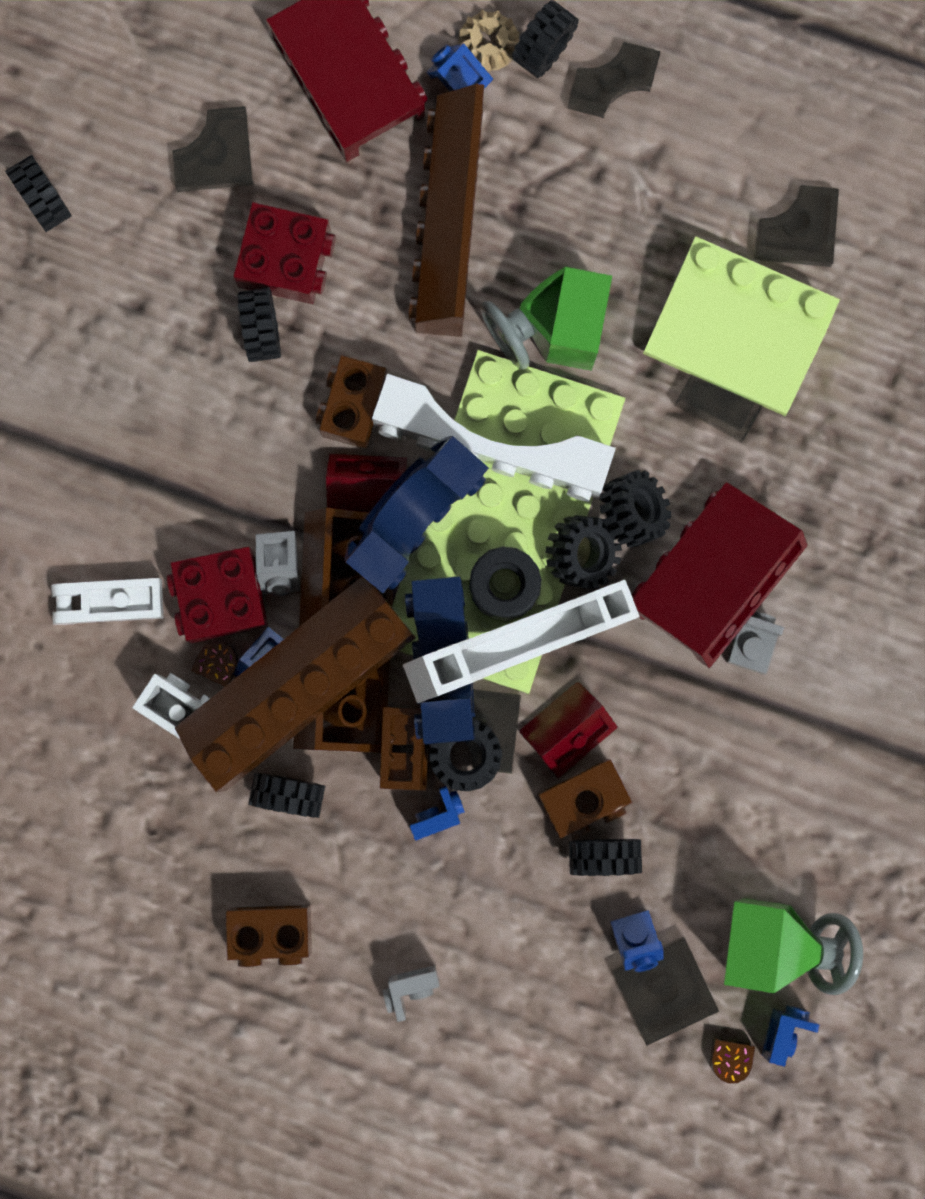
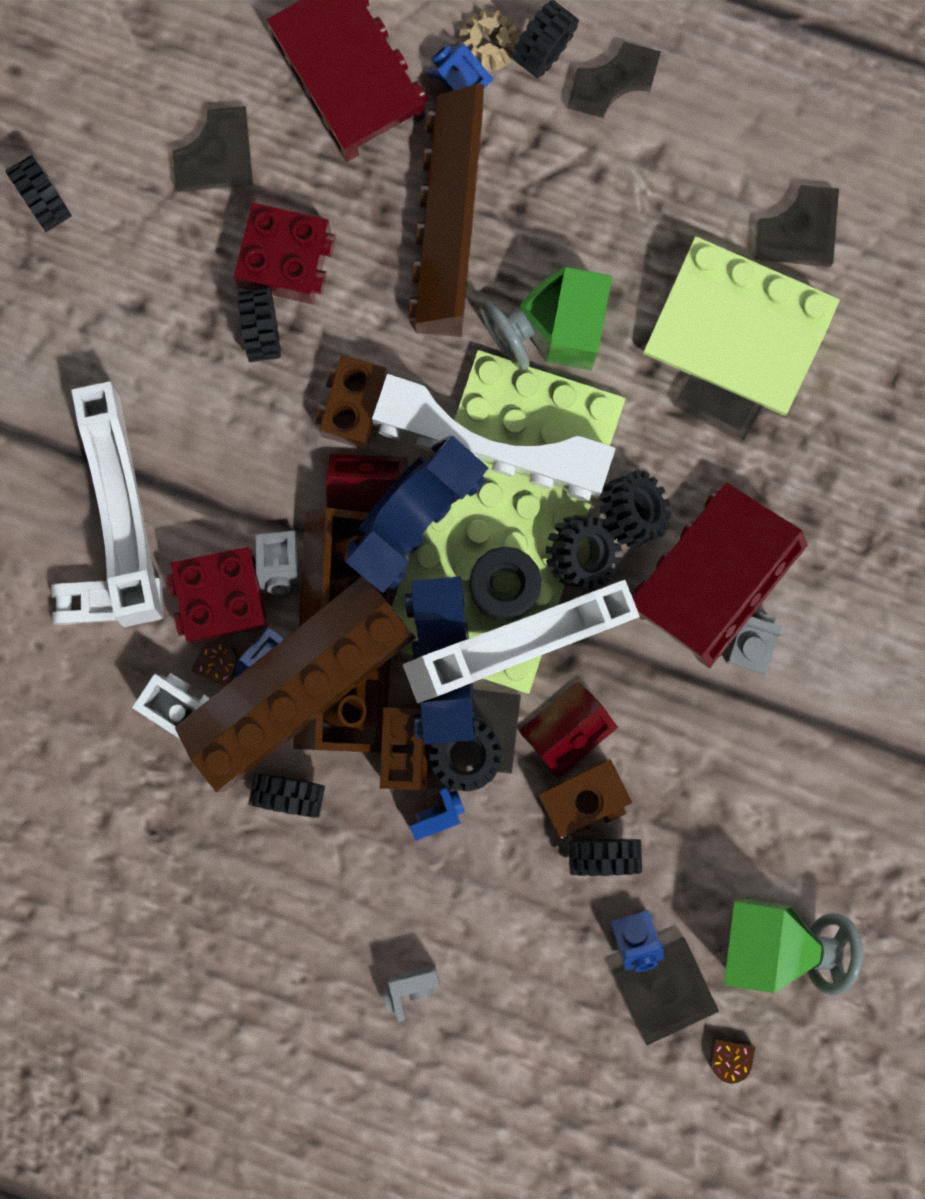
reddish brown brick [226,904,312,967] -> none
blue bracket [761,1005,820,1067] -> none
none -> white arch [71,381,163,627]

